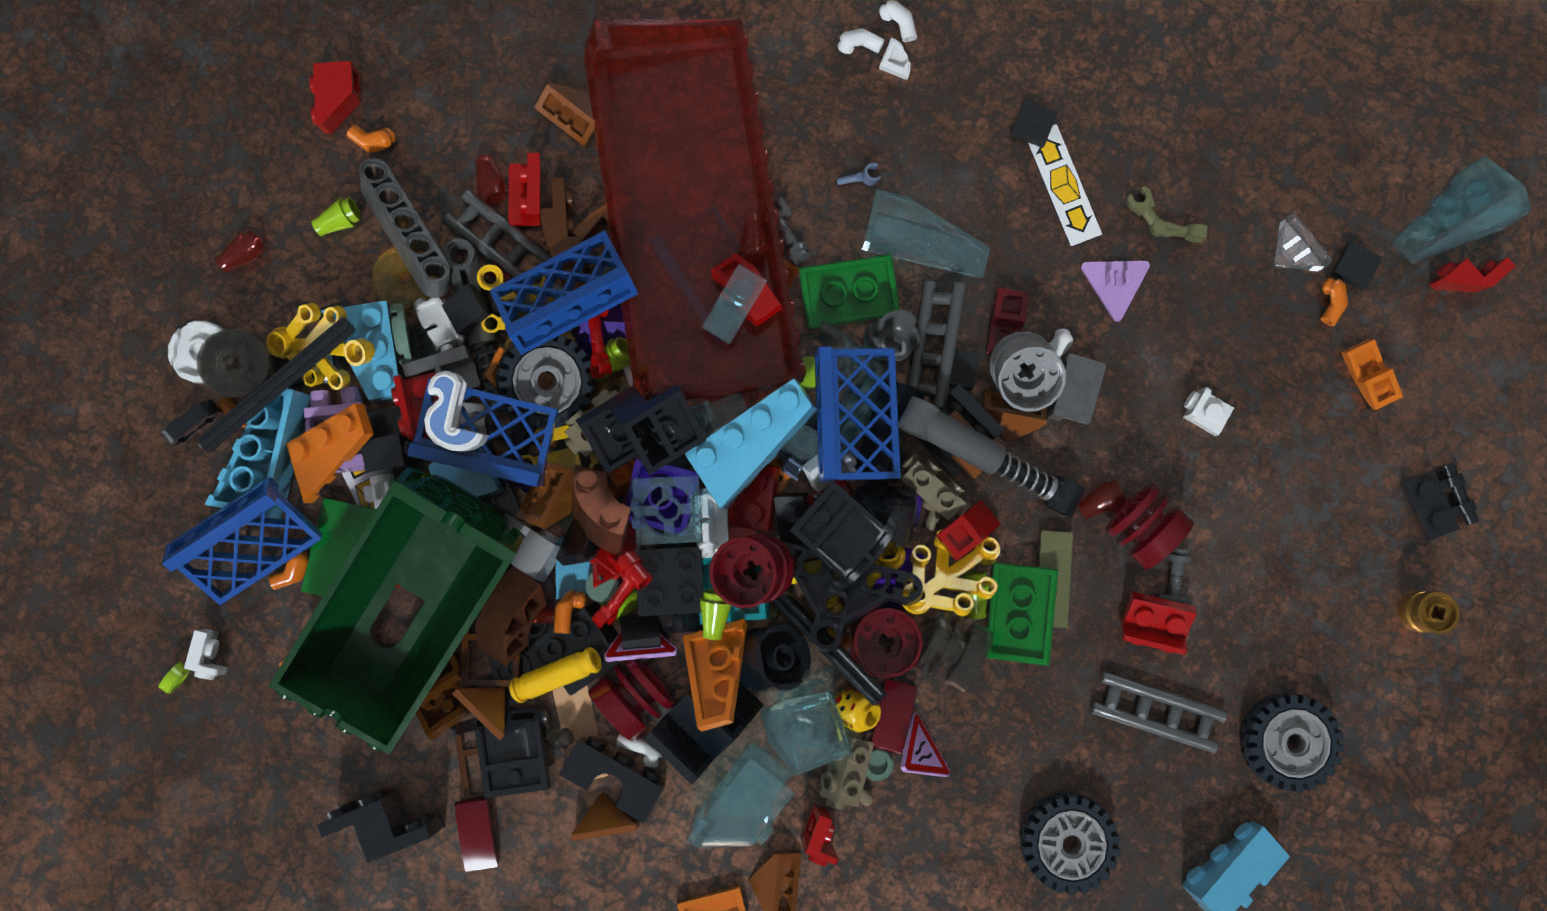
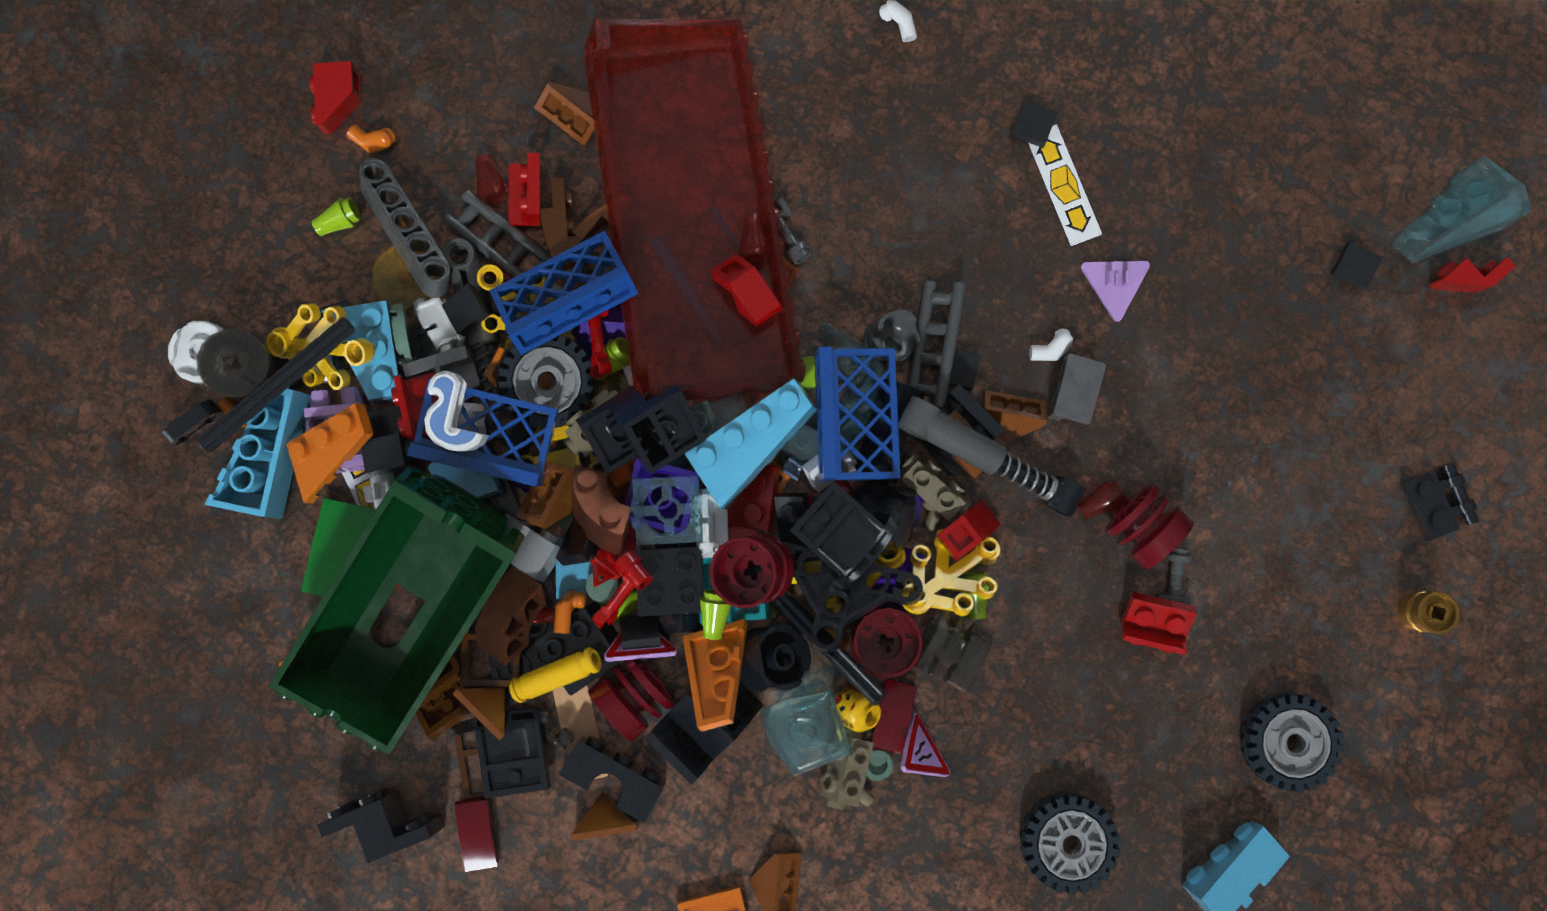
lime tile [158,661,190,694] -> none
blue fence [162,477,323,605] -> none
white bracket [184,629,228,680] -> none
clear red cone [215,231,266,273] -> none
orange arm [269,550,309,590] -> none
white arm [617,734,662,768] -> none
clear light blue windscreen [686,742,795,848] -> none
clear light blue slope [702,264,767,344] -> none
green tile [798,254,900,331] -> none
red bracket [800,803,839,867] -> none
sand blue hand [836,163,881,186] -> none
white arm [838,28,885,54] -> none
clear light blue wedge [862,189,990,279] -> none
white tile [879,37,911,80] -> none
green tile [984,562,1059,666] -> none
dark red slope [986,287,1029,355] -> none
light grey wheel [989,331,1066,411] -> none
olive tile [1037,530,1073,628] -> none
dark grey bar [1091,671,1228,753] -> none
olive piece [1125,186,1208,243] -> none
white bracket [1183,387,1234,436] -> none
clear slope [1275,211,1333,272] -> none
orange arm [1321,278,1348,326] -> none
orange slope [1341,338,1403,410] -> none

